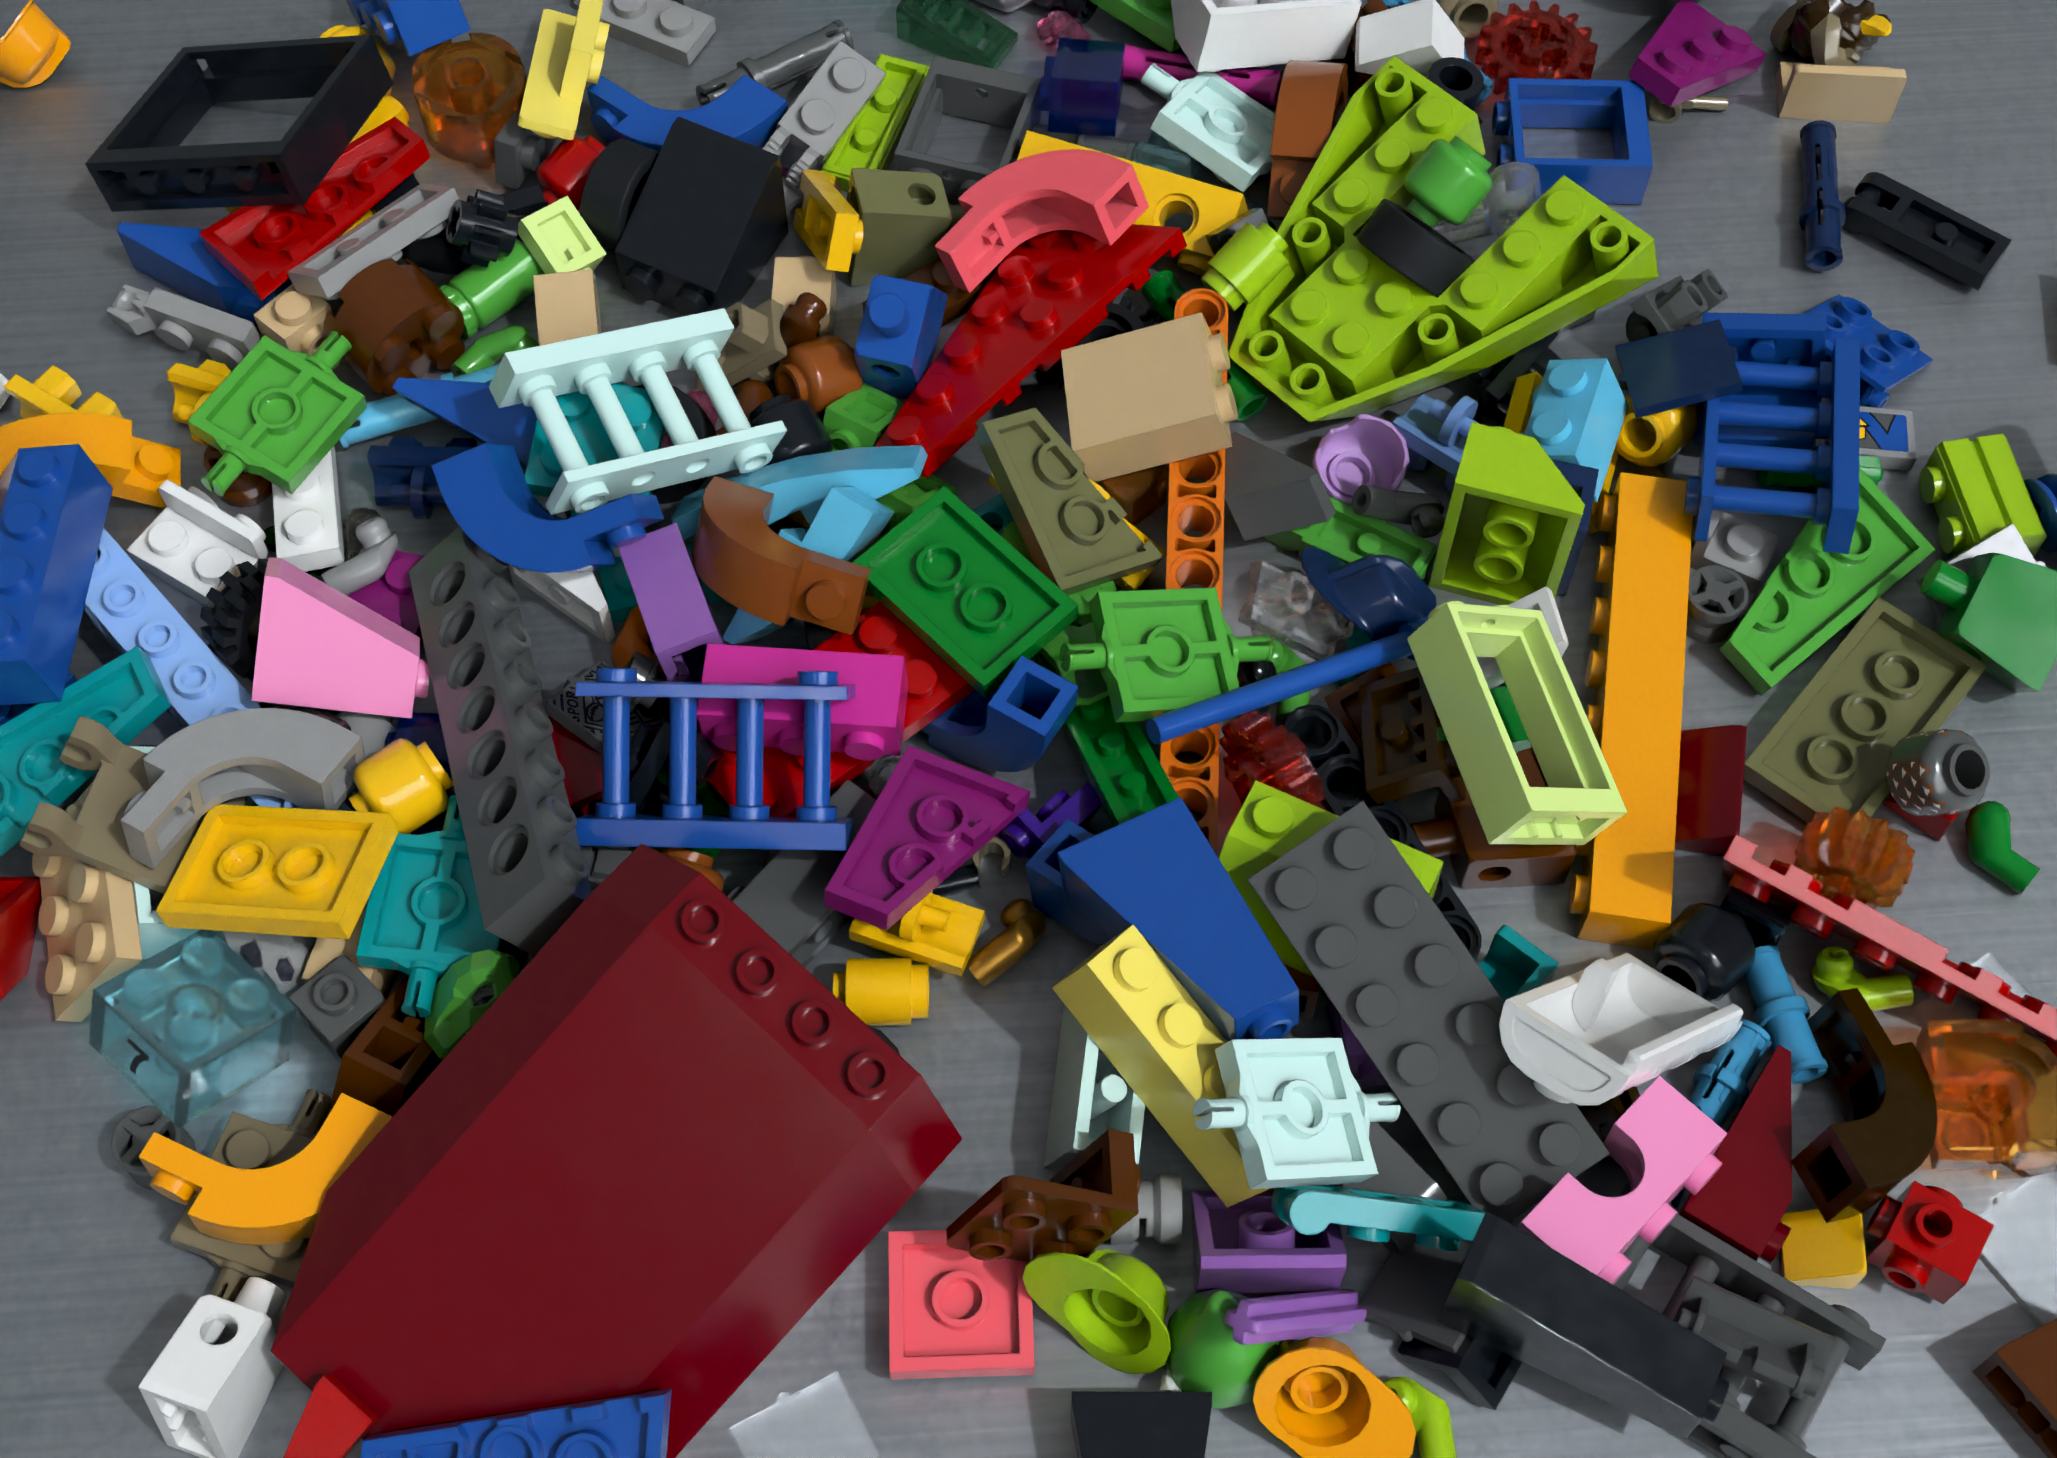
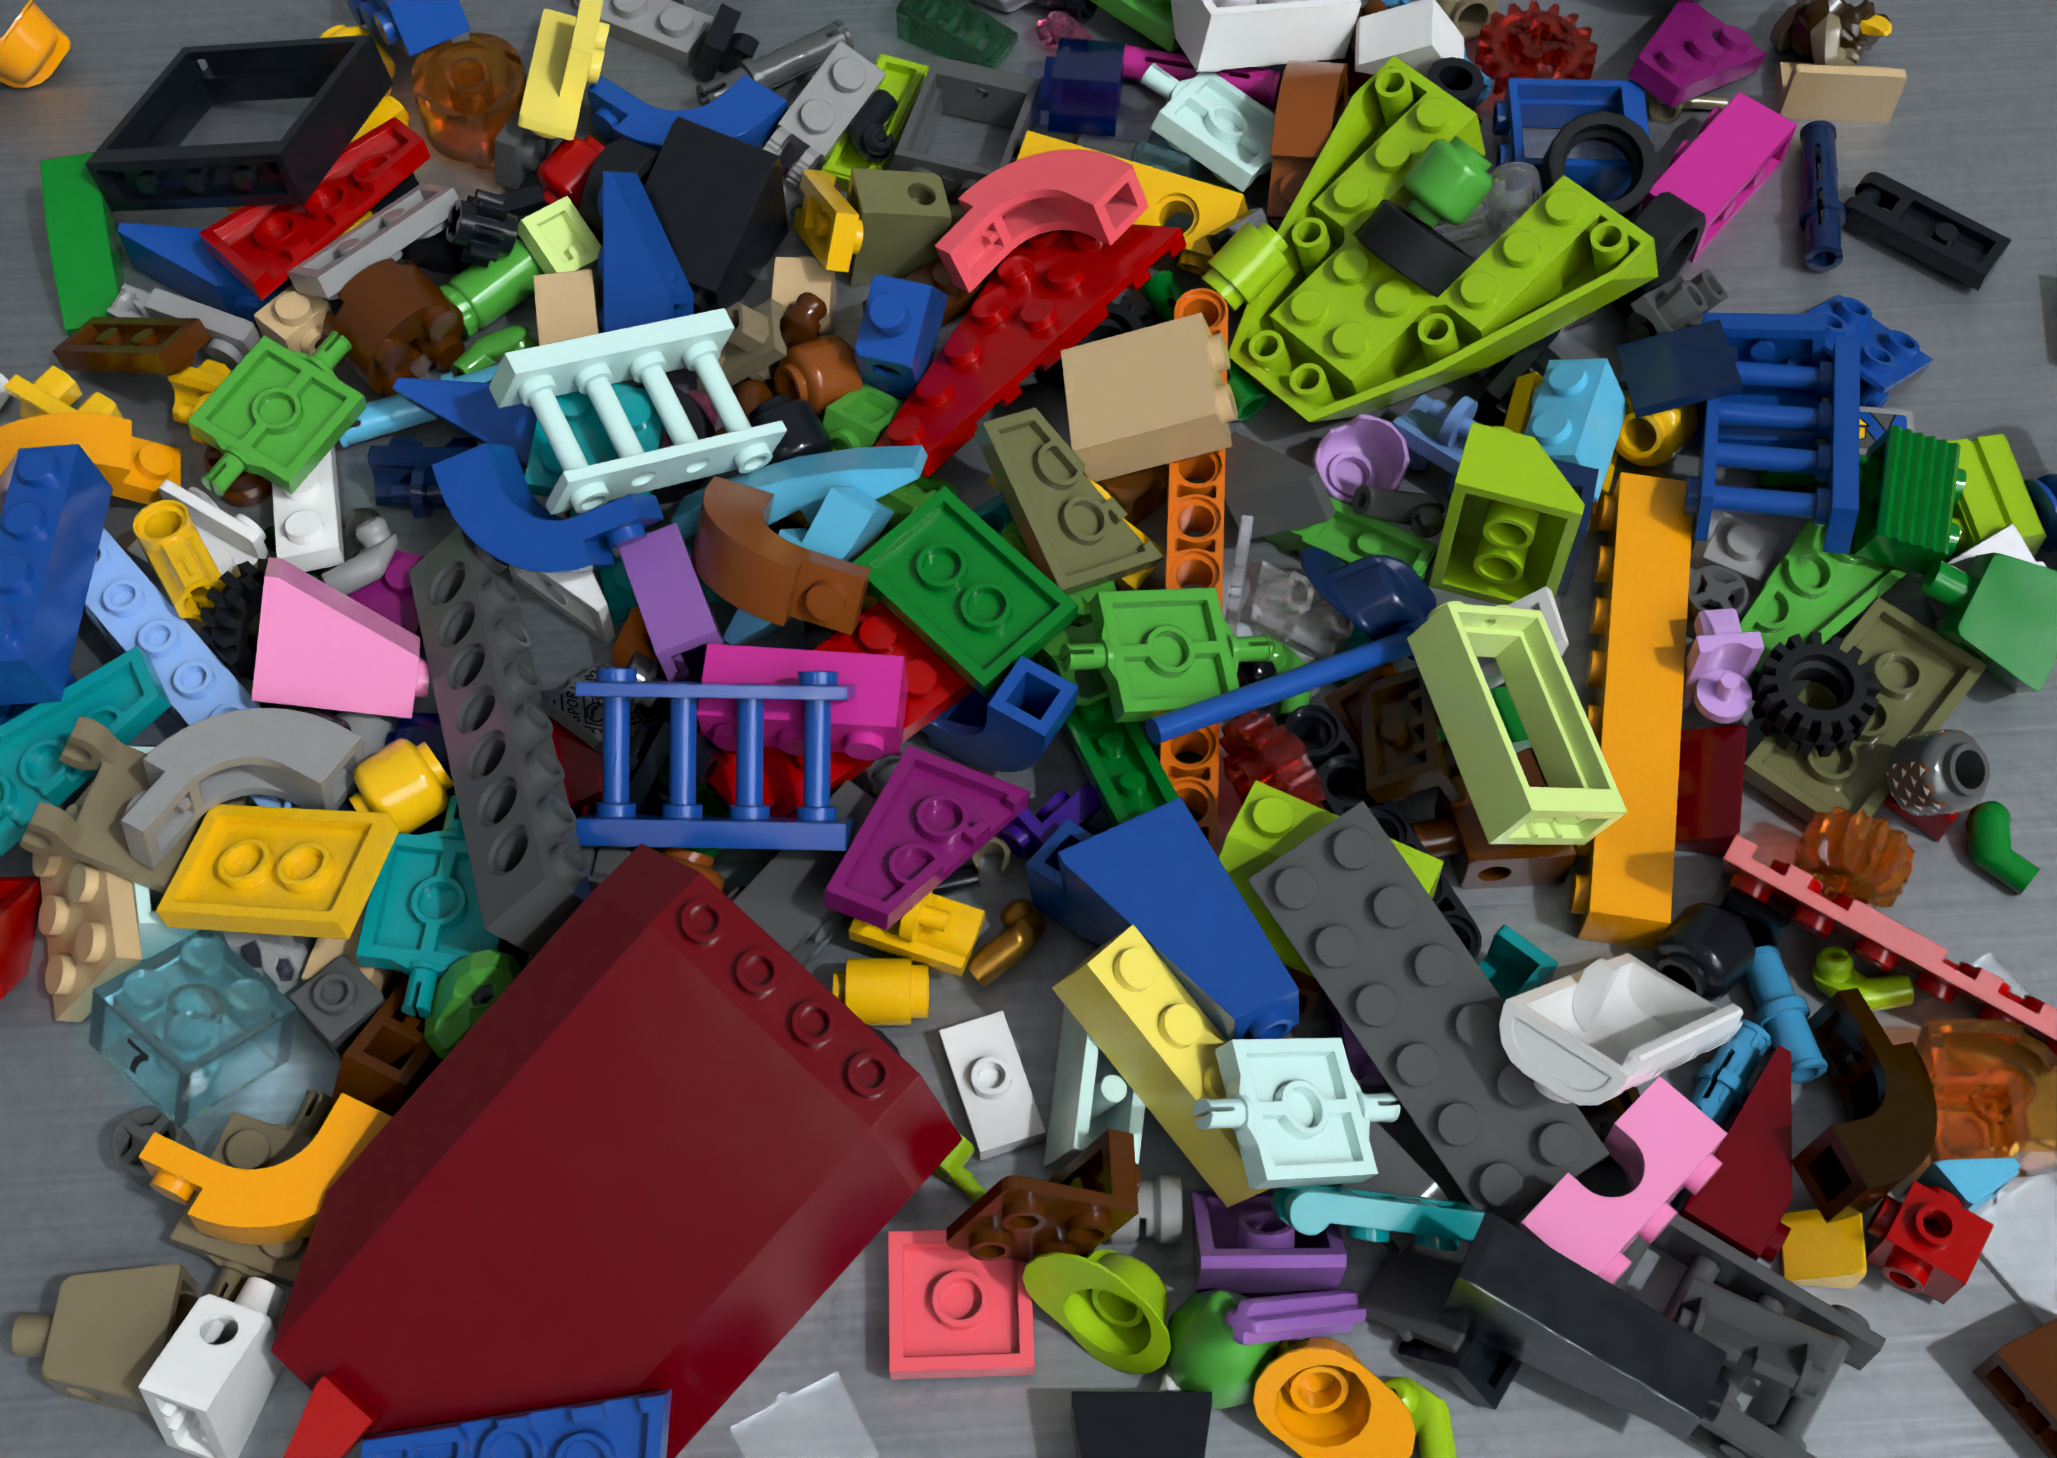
none -> dark tan torso [11,1264,201,1417]
none -> green slope [40,152,124,337]
none -> reddish brown plate [52,317,211,376]
none -> yellow piece [133,500,227,622]
none -> blue slope [597,171,694,333]
none -> black tile [692,3,759,82]
none -> black arm [848,89,898,162]
none -> lime hand [933,1133,986,1204]
none -> white plate [939,1011,1046,1161]
none -> clear piece [1225,515,1254,637]
none -> black tyre [1540,111,1658,219]
none -> black tyre [1622,192,1706,303]
none -> dark pink brick [1641,92,1797,263]
none -> lavender hips [1682,608,1764,724]
none -> black tyre [1751,632,1880,758]
none -> green brick [1852,426,1966,575]
none -> medium azure slope [1916,1158,2021,1212]

